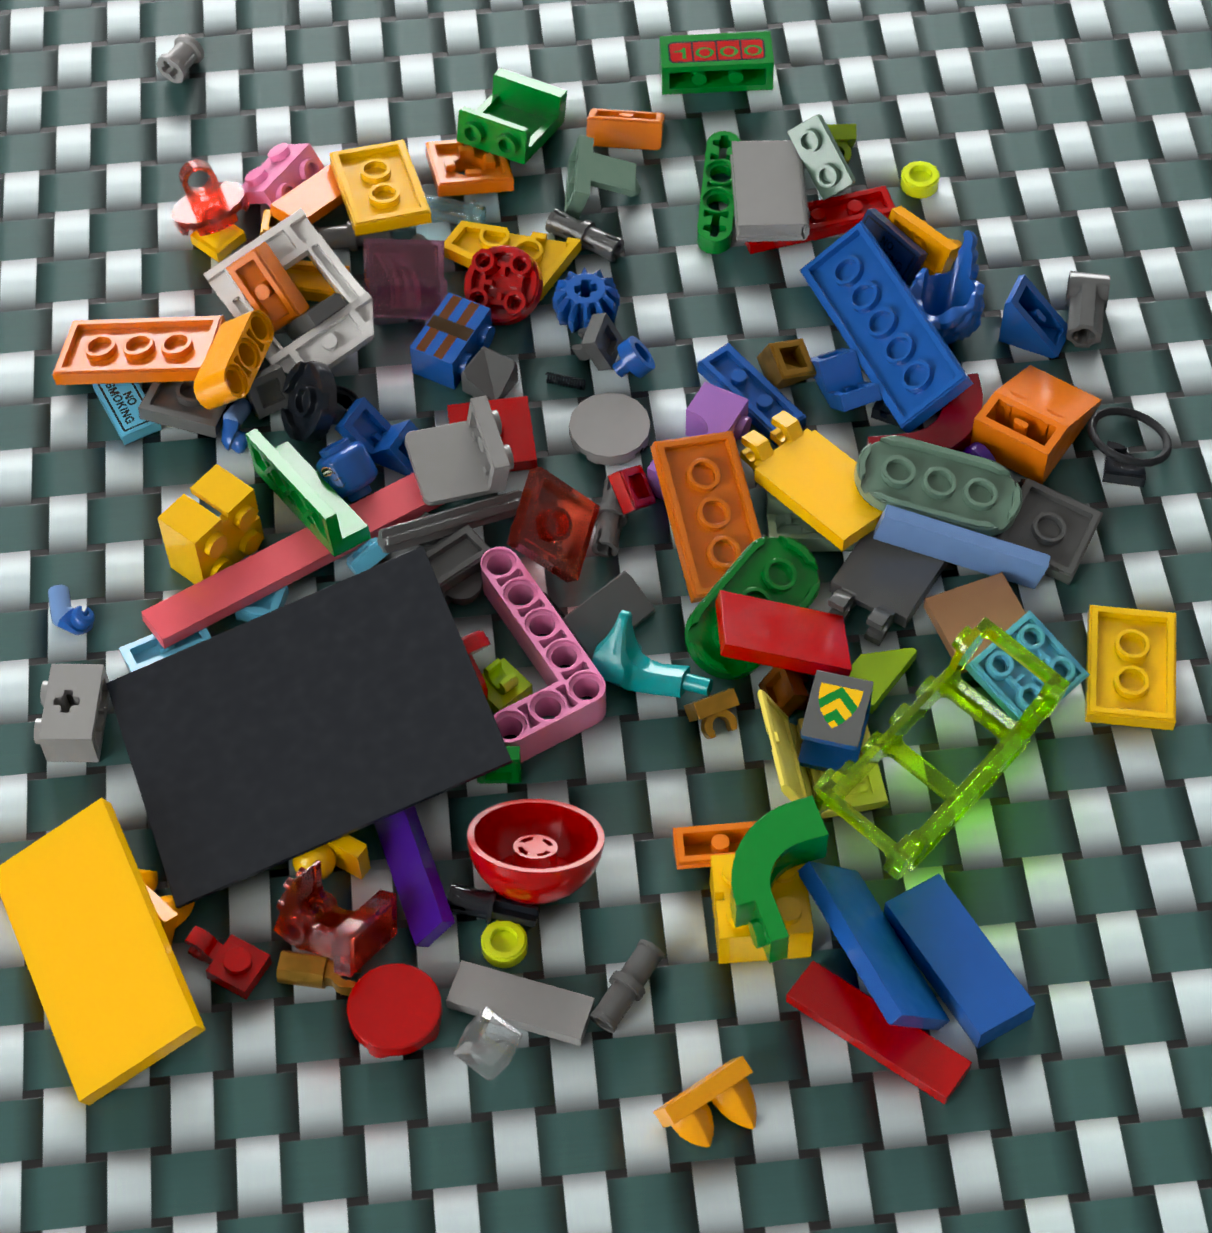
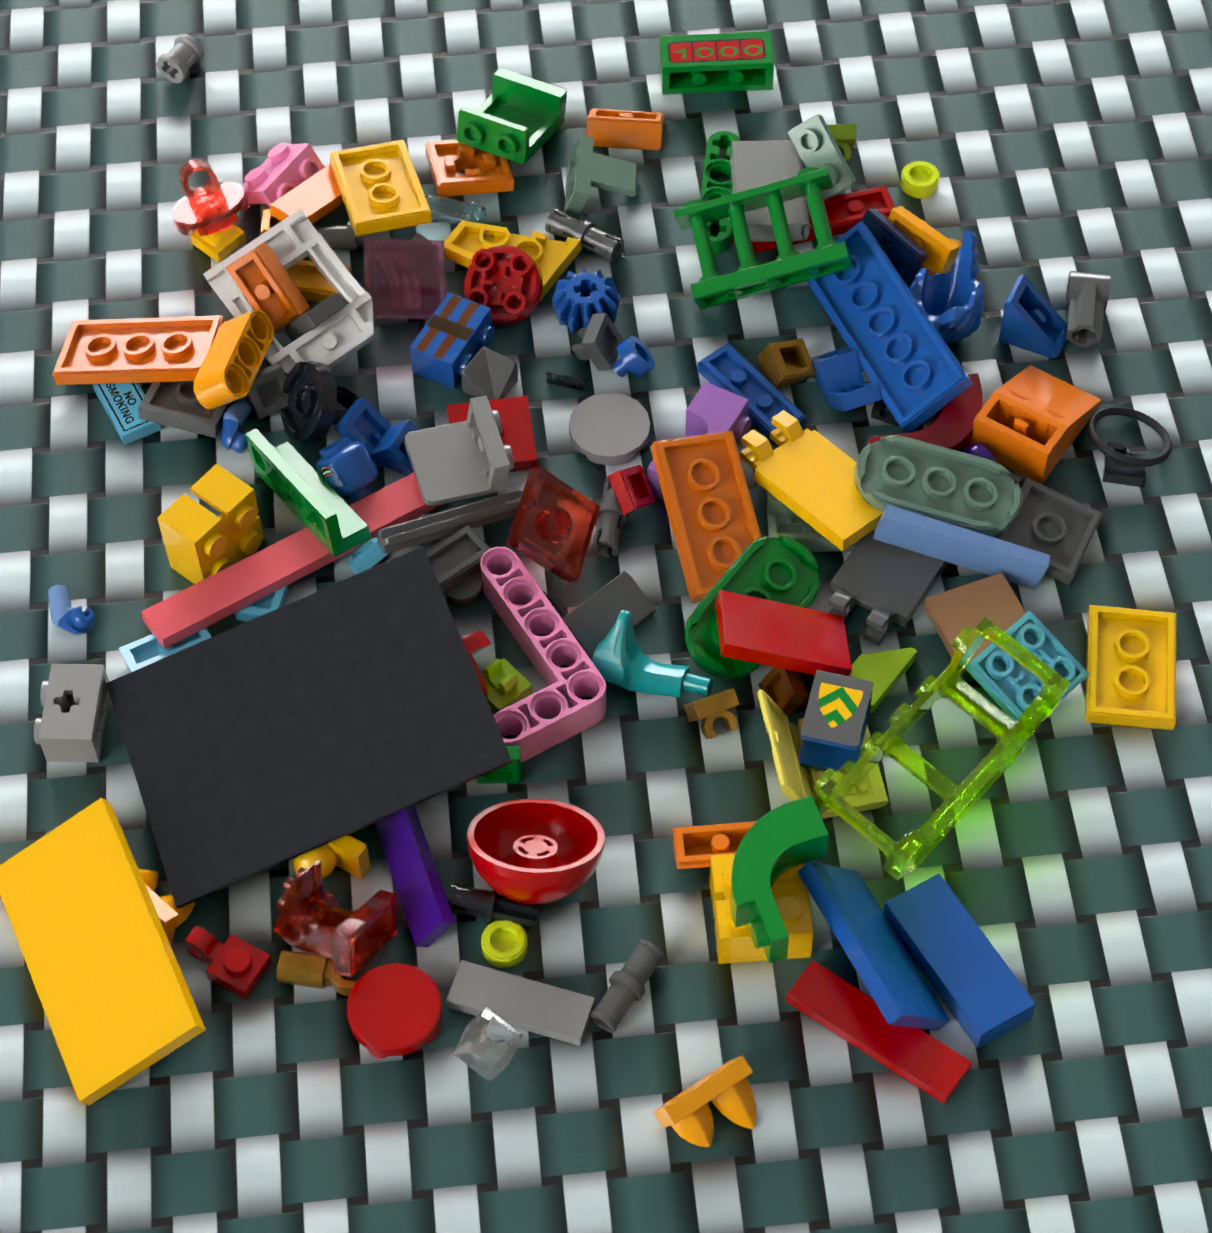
none -> green fence [673,167,853,310]

